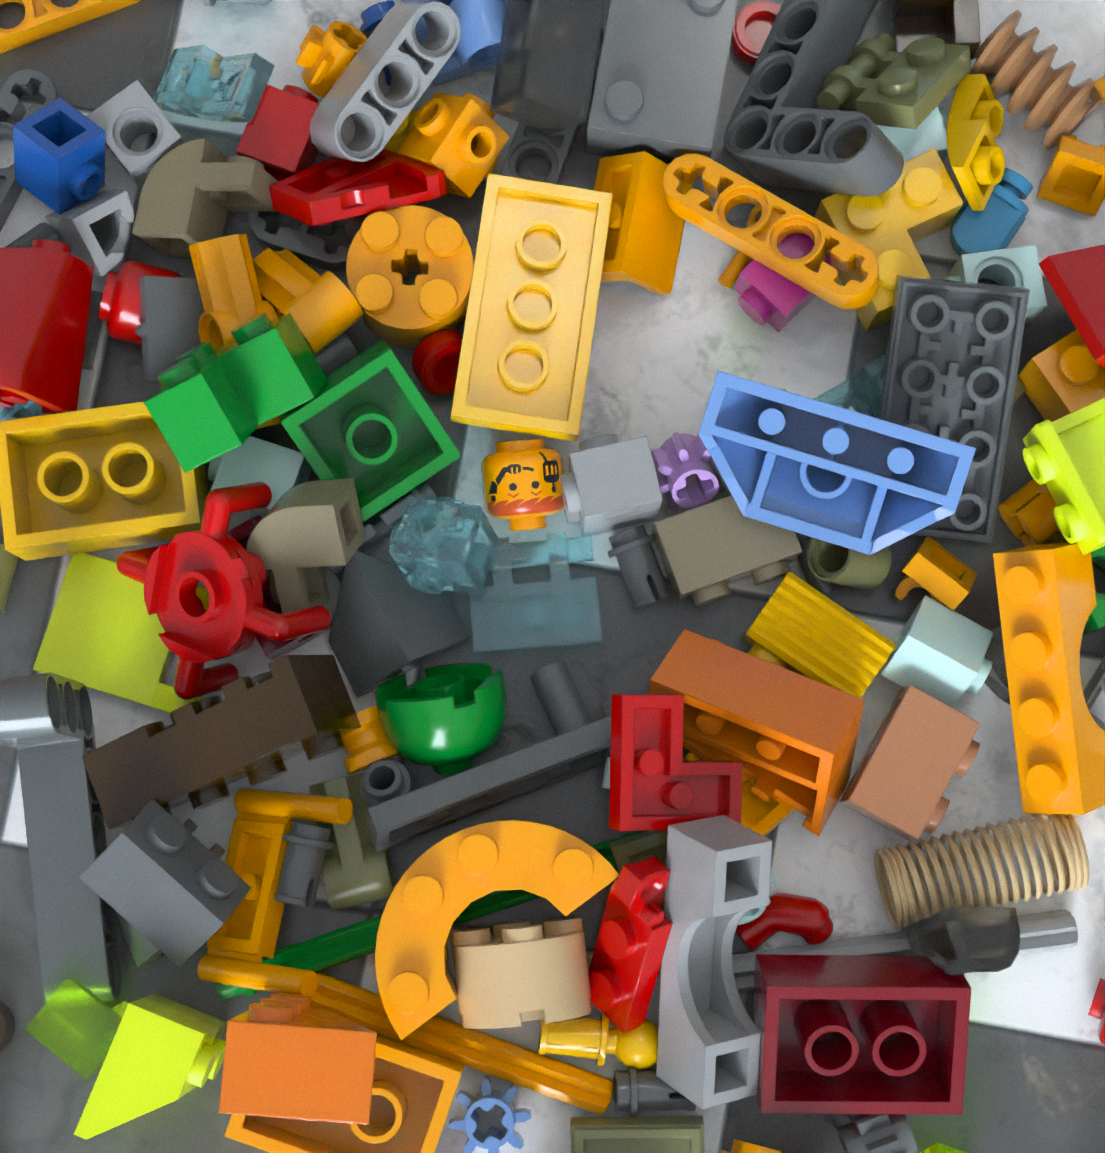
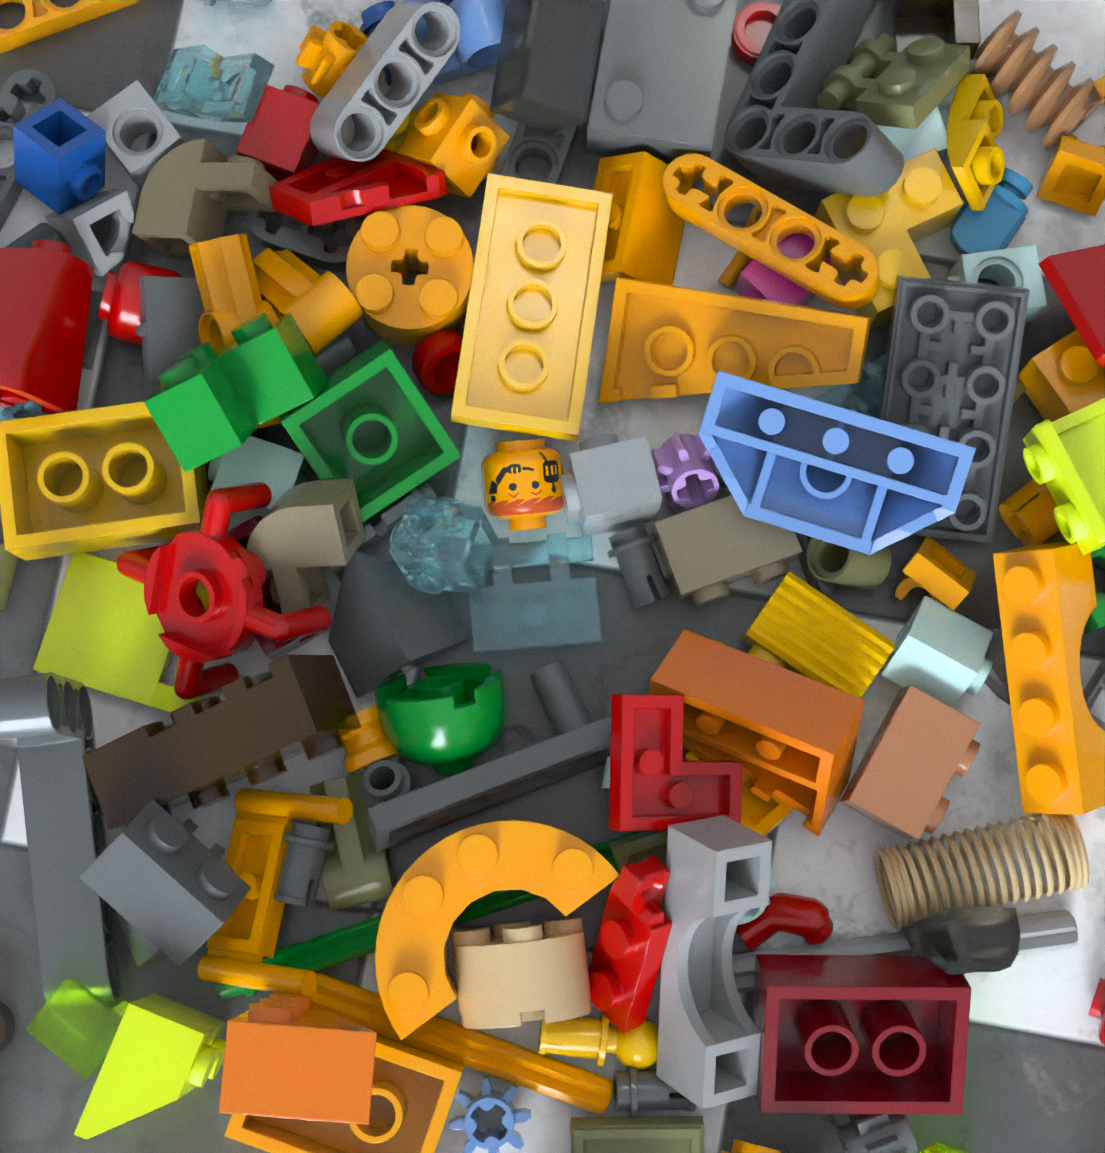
none -> light orange wing [599,277,872,403]

